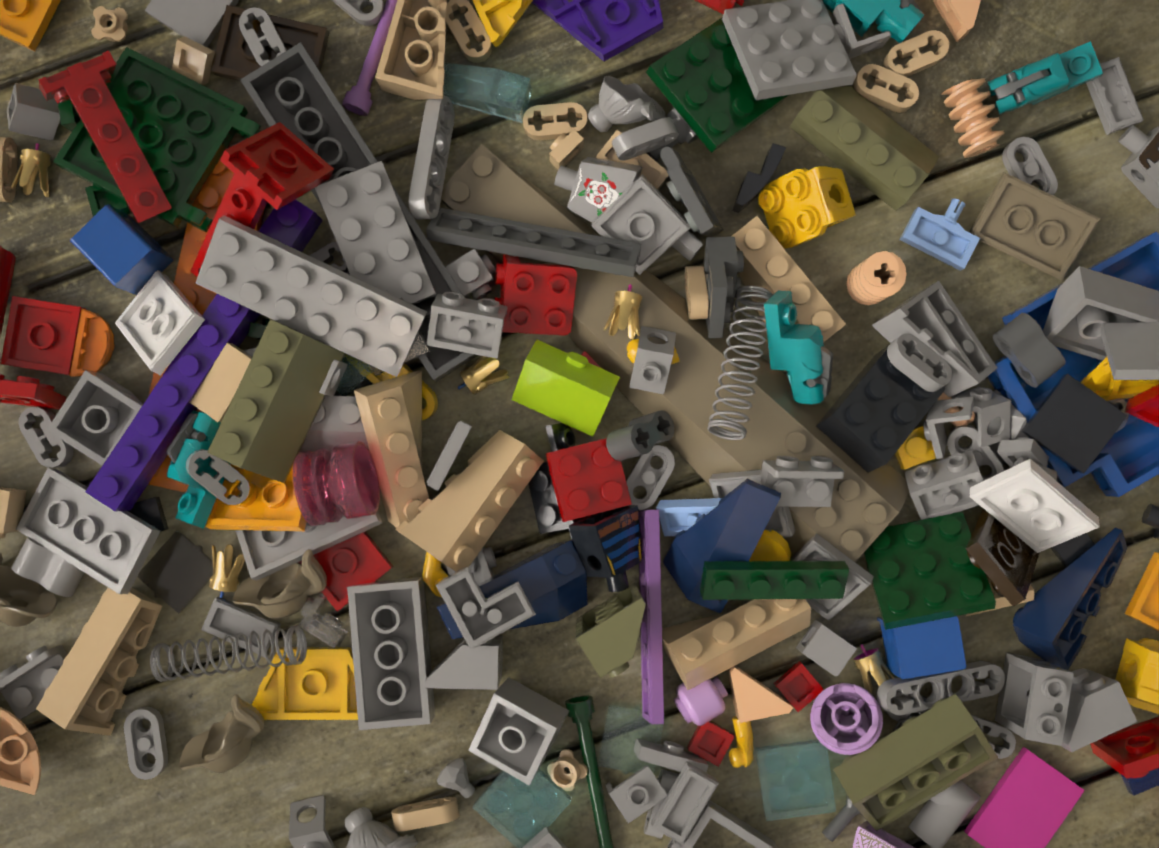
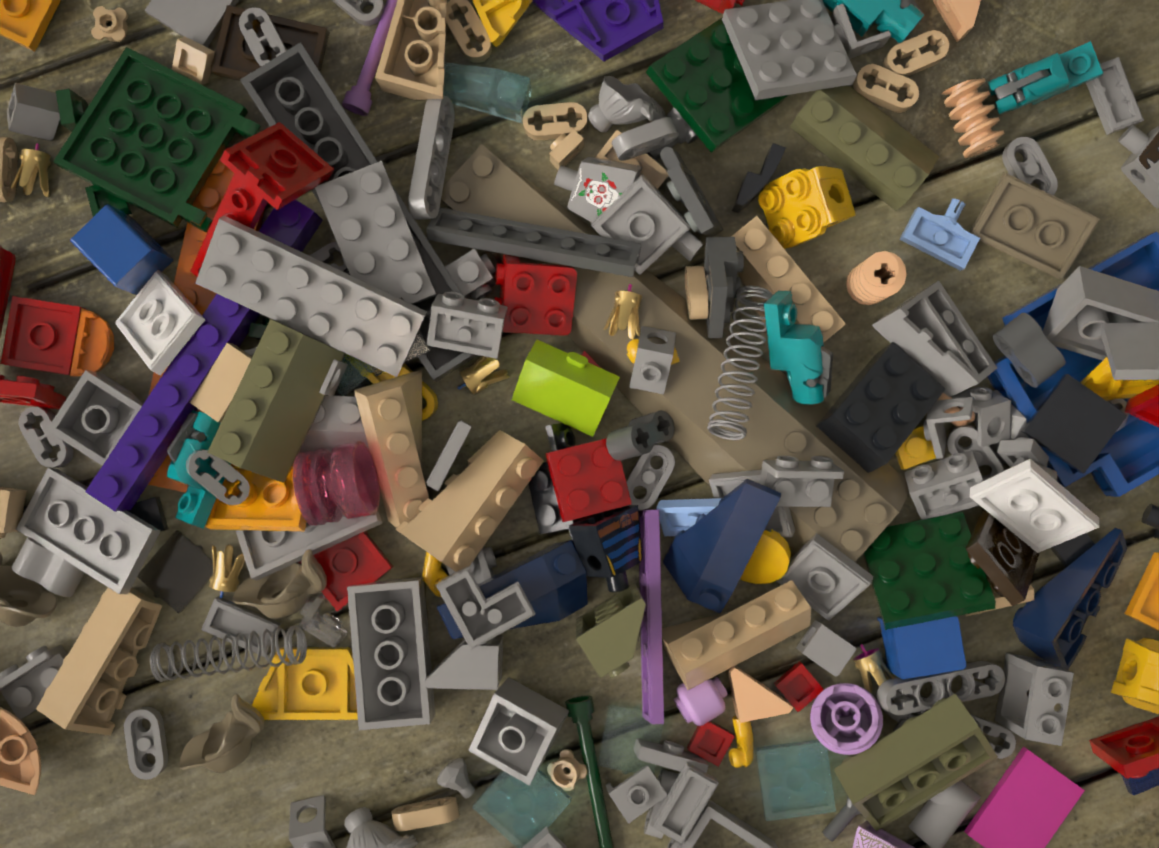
red bracket [38,51,172,223] -> none
dark green plate [700,561,849,600] -> none
light grey beam [887,334,952,392] -> none
light grey slope [1054,668,1138,752] -> none

